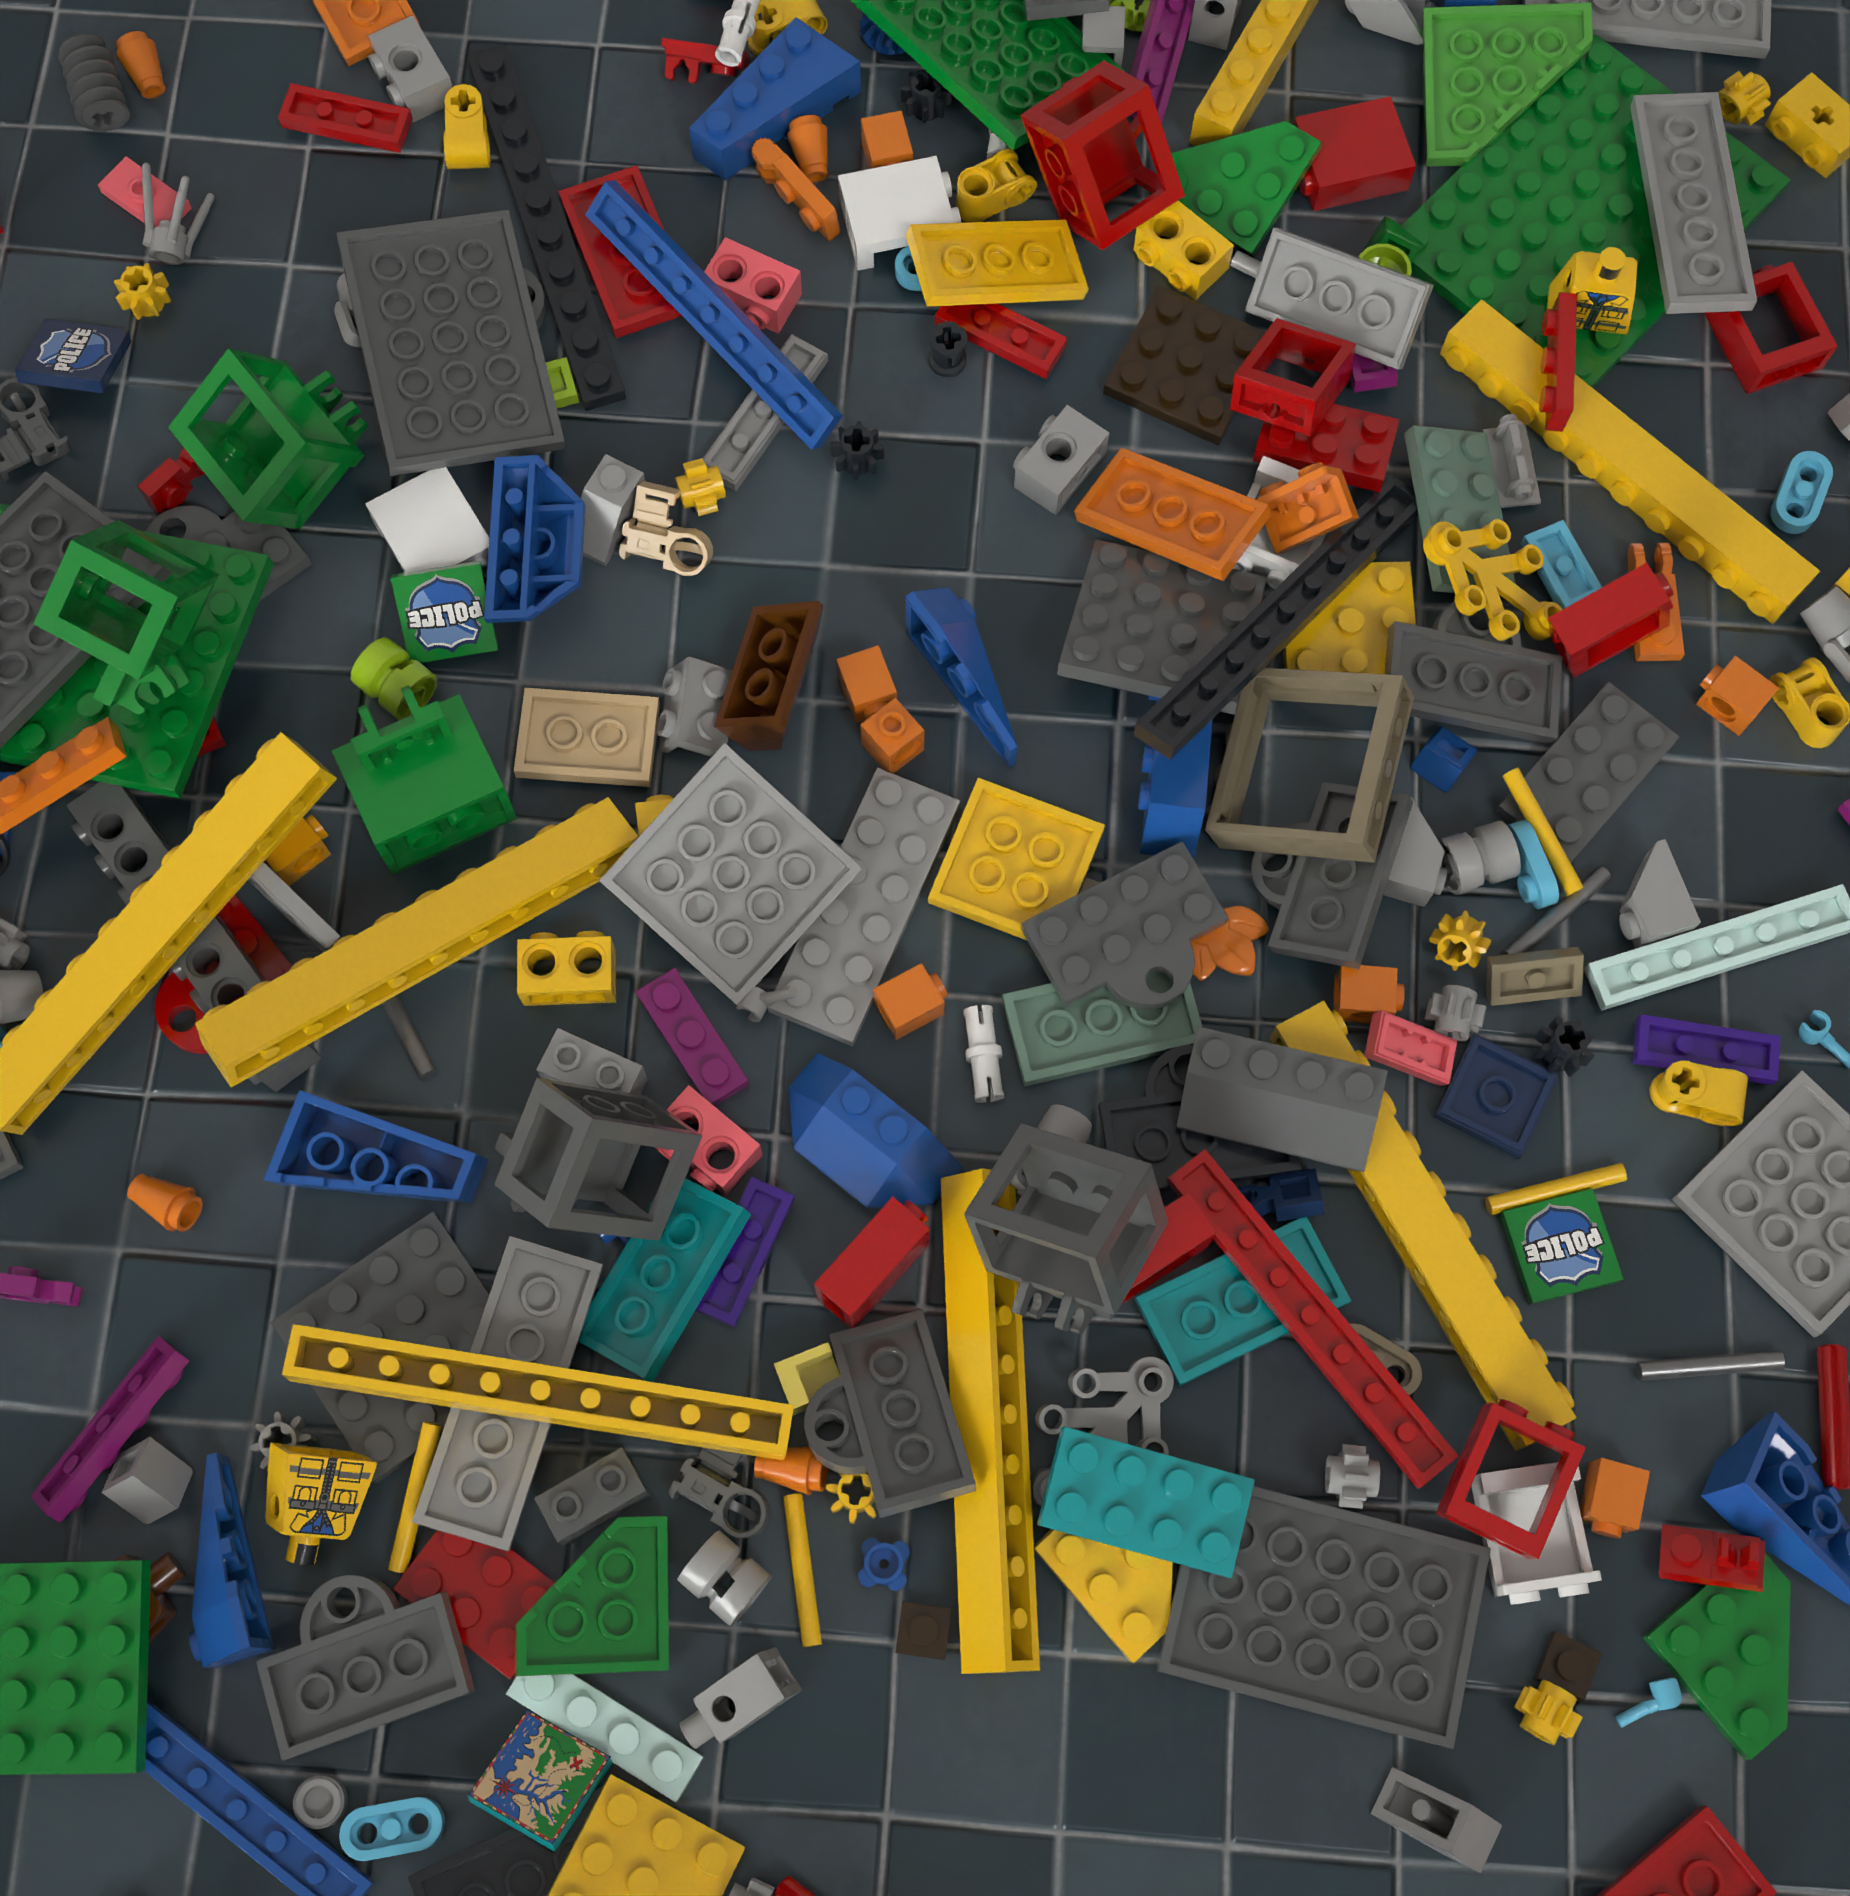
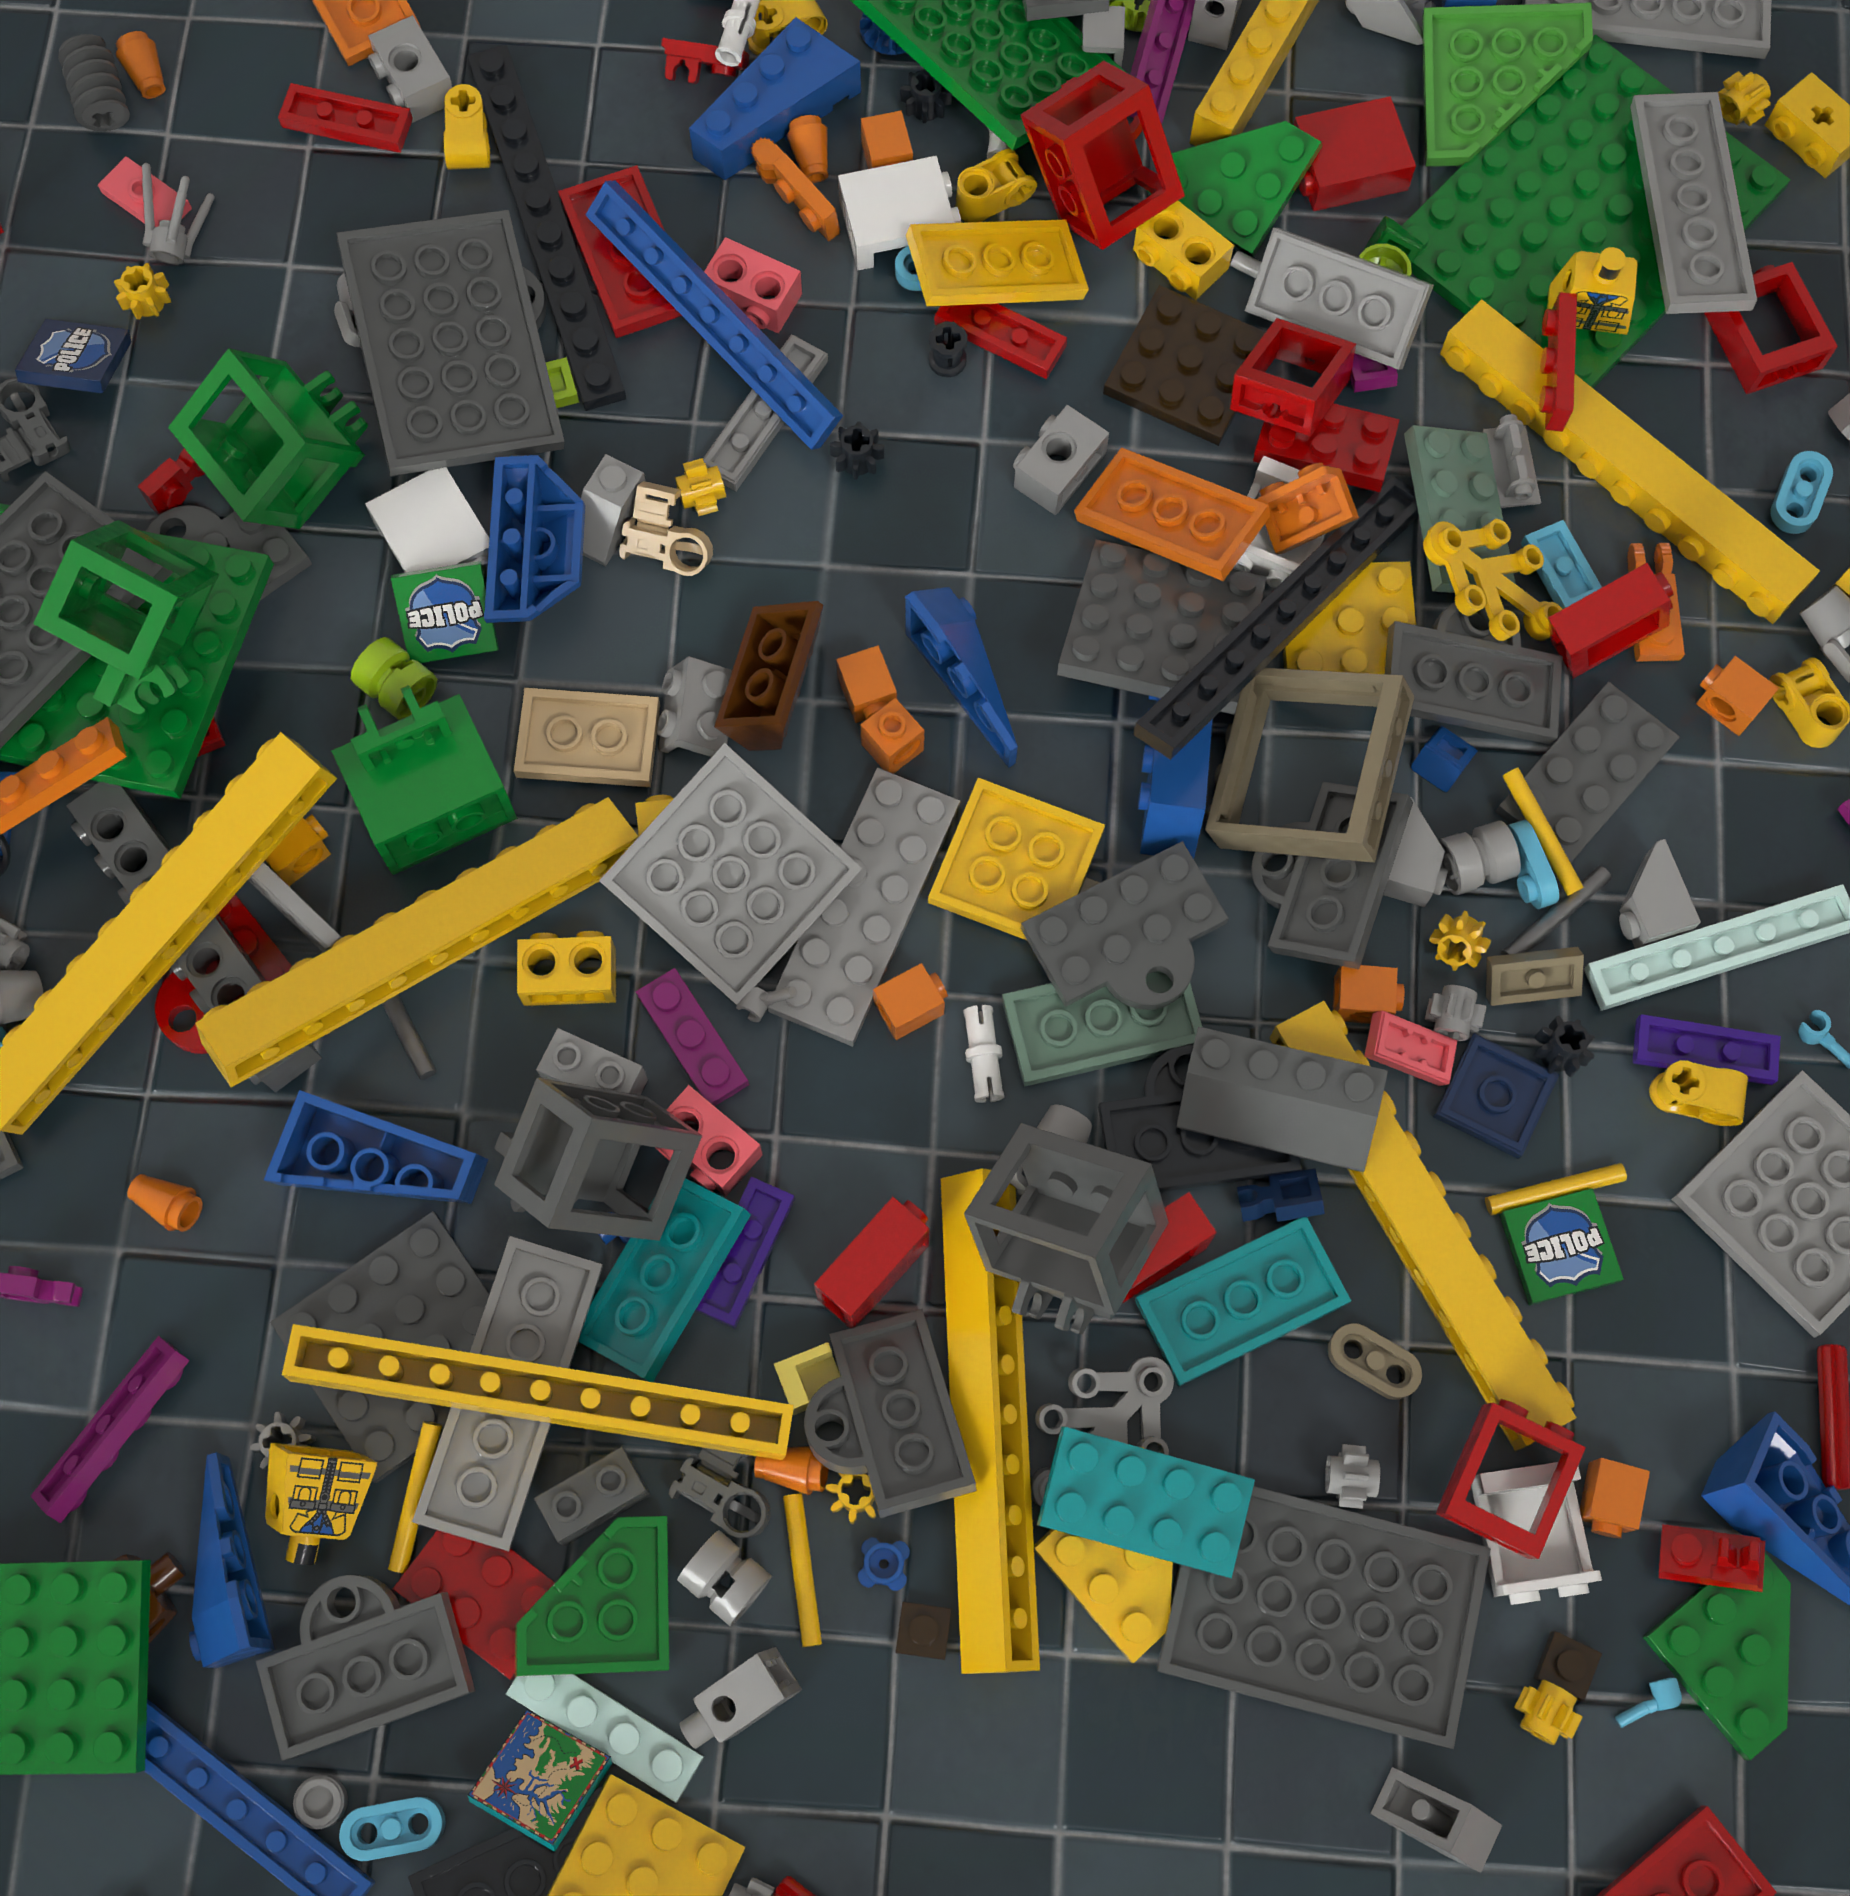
light grey panel [101,1437,193,1524] -> none
blue wedge [788,1053,963,1208] -> none
red plate [1166,1149,1459,1489] -> none
orange plate [1191,906,1269,981] -> none
flat silver bar [1636,1350,1785,1381] -> none

